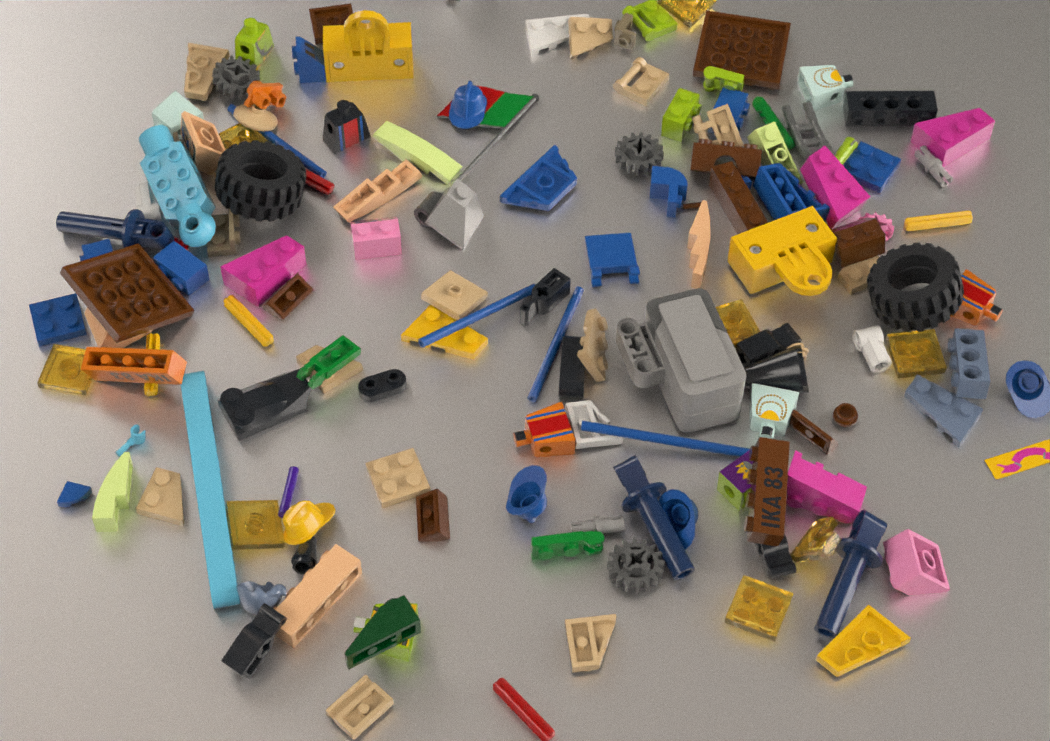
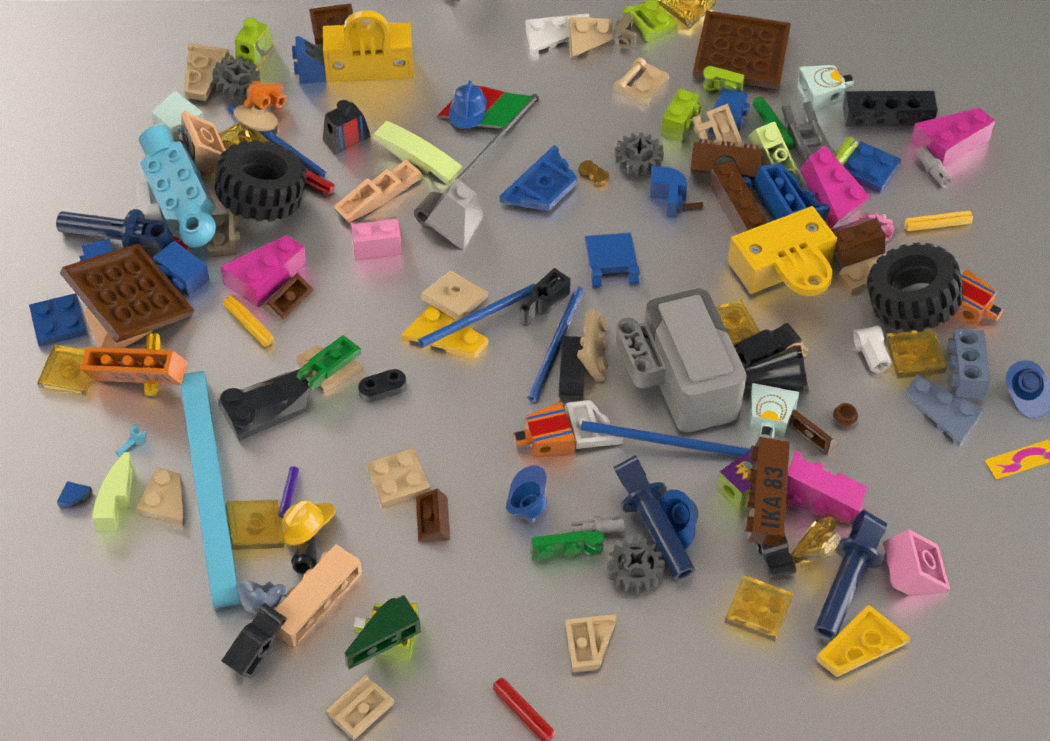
light nougat slope [687,200,710,289] -> none
none -> pearl gold piece [578,160,609,186]

